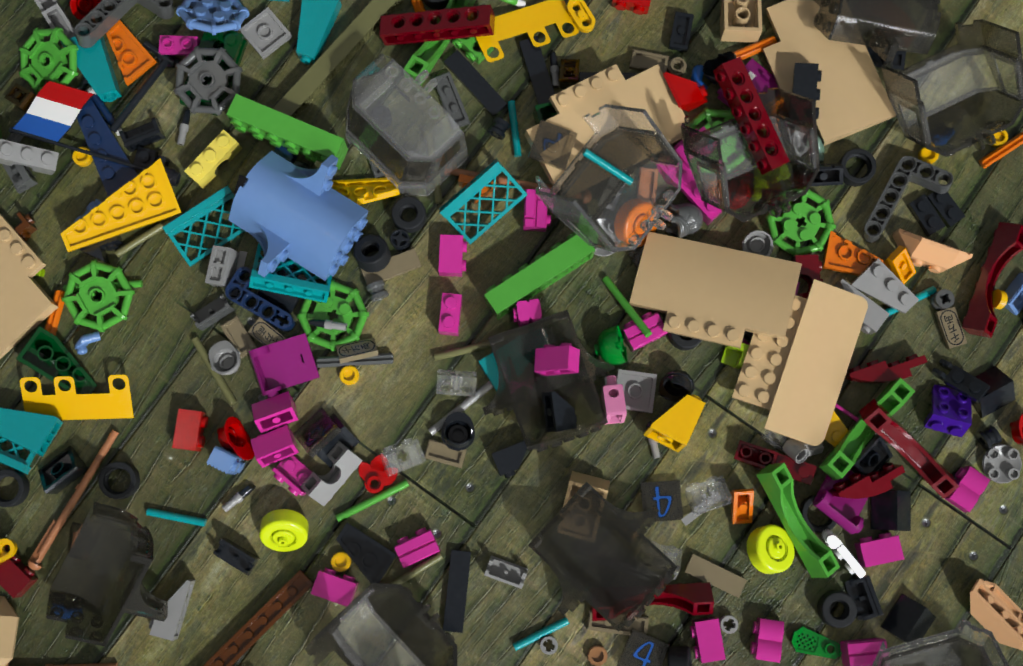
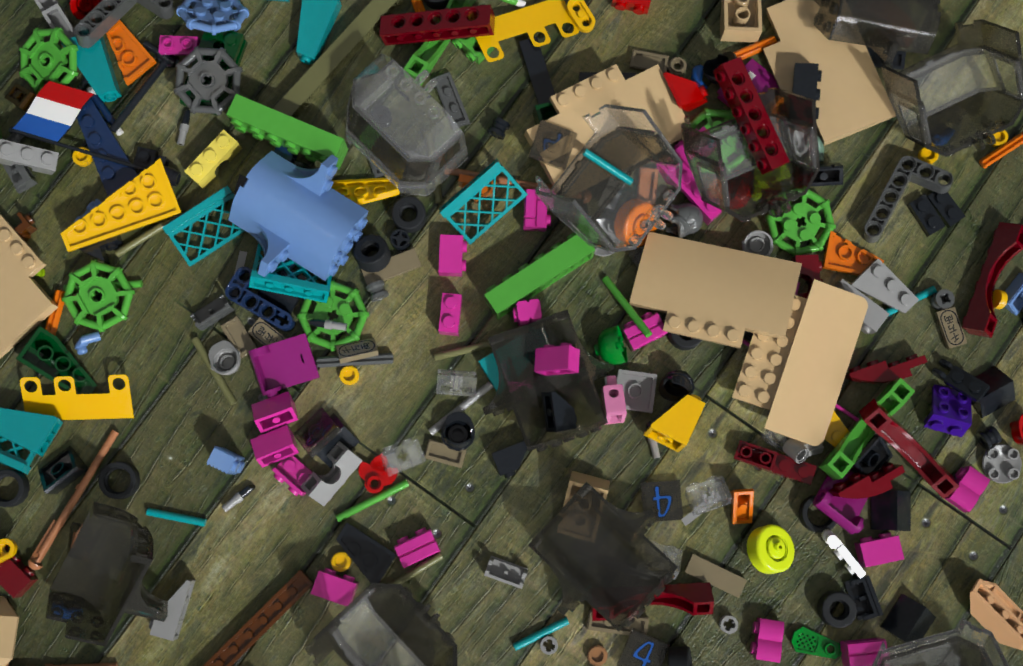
black hinge [119,117,166,152] -> none
red brick [172,409,208,452] -> none
light grey hinge [205,245,239,289] -> none
black hinge [213,538,260,576] -> none
red piece [217,416,255,460] -> none
light grey plate [239,7,292,60] -> none
neon yellow wheel [259,509,309,552] -> none
black tile [443,550,471,633] -> none
black tile [444,50,507,117] -> none
teal bar [508,100,522,157] -> none
light grey piece [550,52,560,88] -> none
dark brown slope [559,59,580,89] -> none
black plate [668,11,694,52] -> none
dark pink brick [690,617,726,663] -> none
lime panel [720,343,749,369] -> none
bright green arch [756,462,840,578] -> none
black tyre [838,148,877,187] -> none
light orange slope [884,245,916,284] -> none
light nougat wedge [892,228,973,273] -> none

